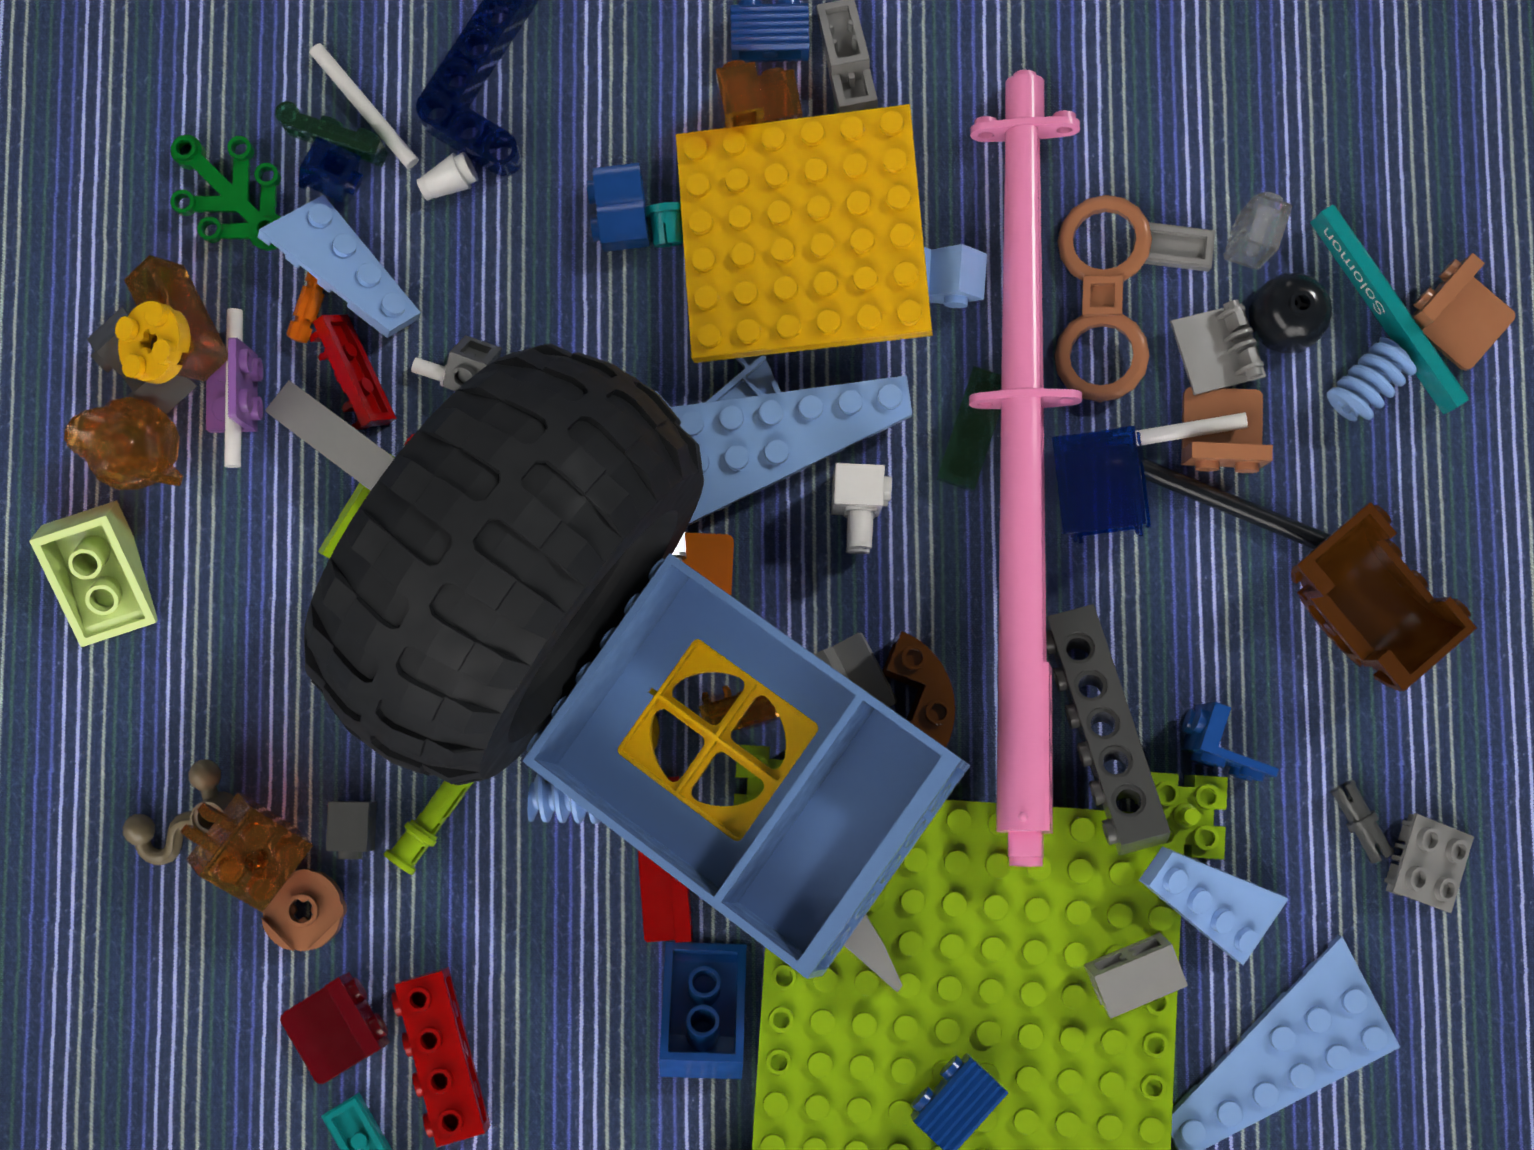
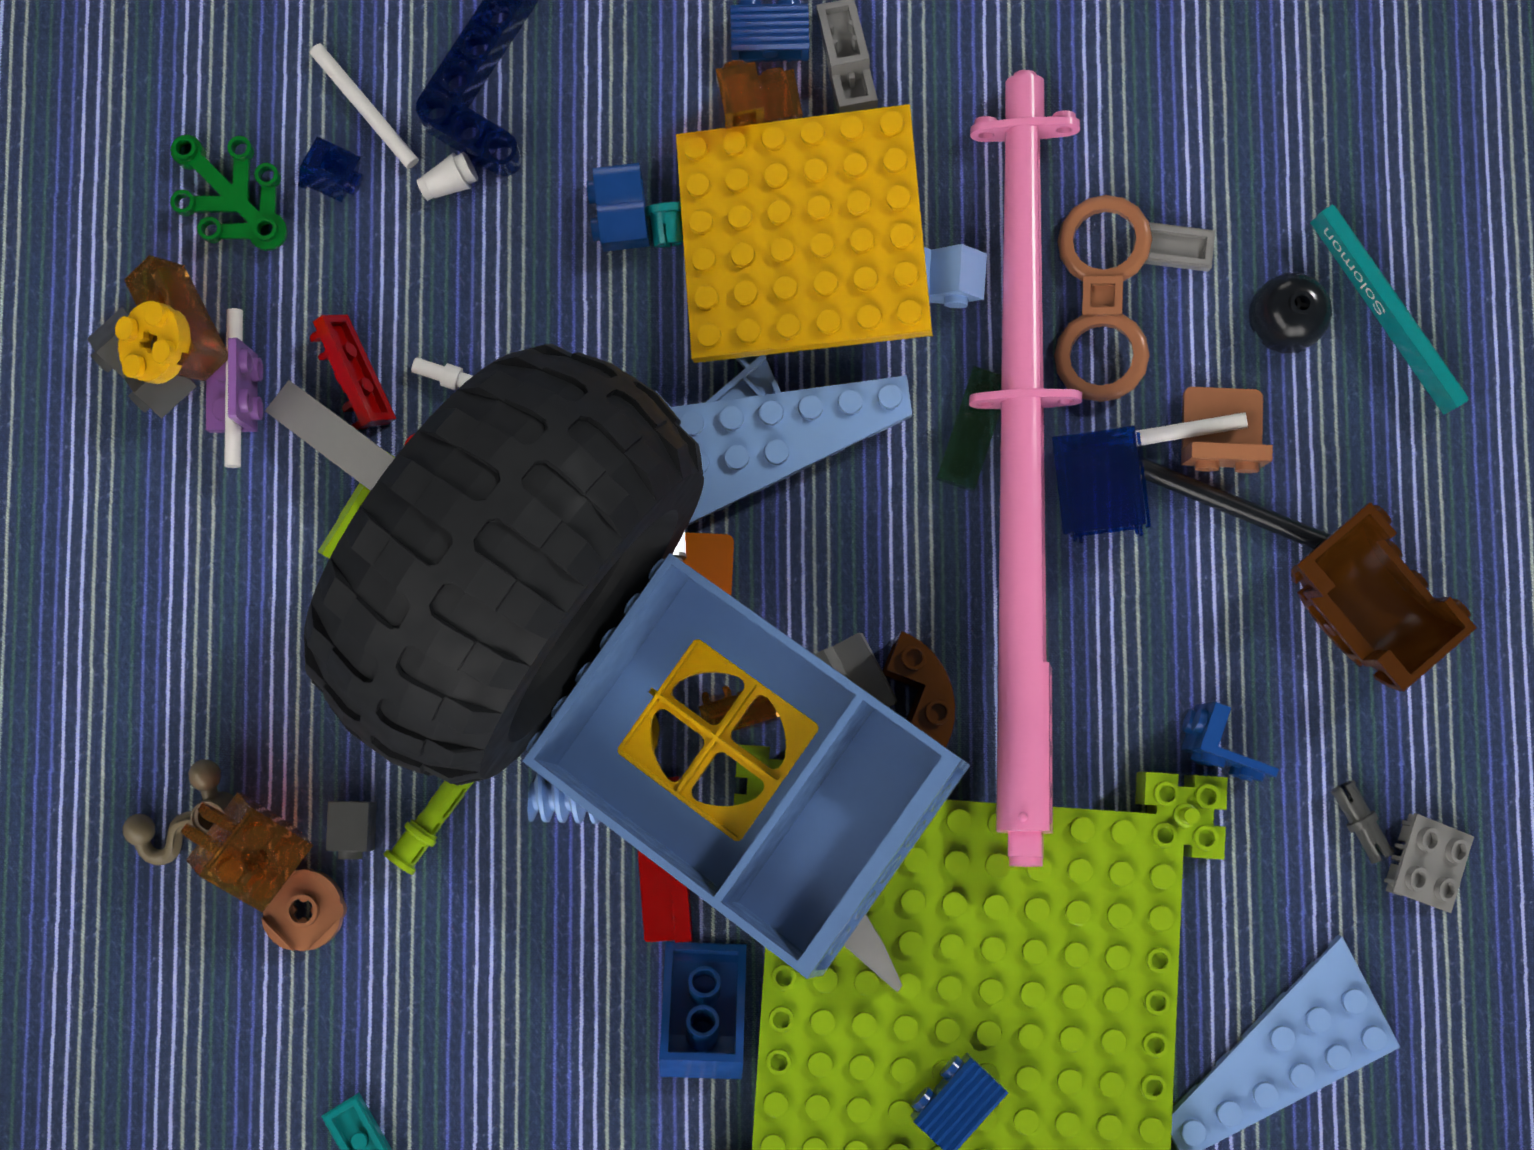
yellowish green slope [29,500,158,647] -> none
clear orange helmet [64,397,184,490] -> none
light blue wing [258,195,421,338] -> none
clear green plate [275,101,388,167] -> none
dark red bracket [280,972,390,1084] -> none
orange axle [286,272,325,343] -> none
red brick [391,967,491,1148] -> none
dark grey bracket [443,335,502,391] -> none
white brick [831,463,892,554] -> none
dark grey brick [1046,604,1171,855] -> none
light grey hinge [1084,933,1188,1019] -> none
light blue wing [1139,846,1288,965] -> none
light grey hinge [1170,299,1266,395] -> none
clear brick [1223,192,1292,270] -> none
light blue piece [1327,337,1417,422] -> none
nougat bracket [1412,253,1515,371] -> none

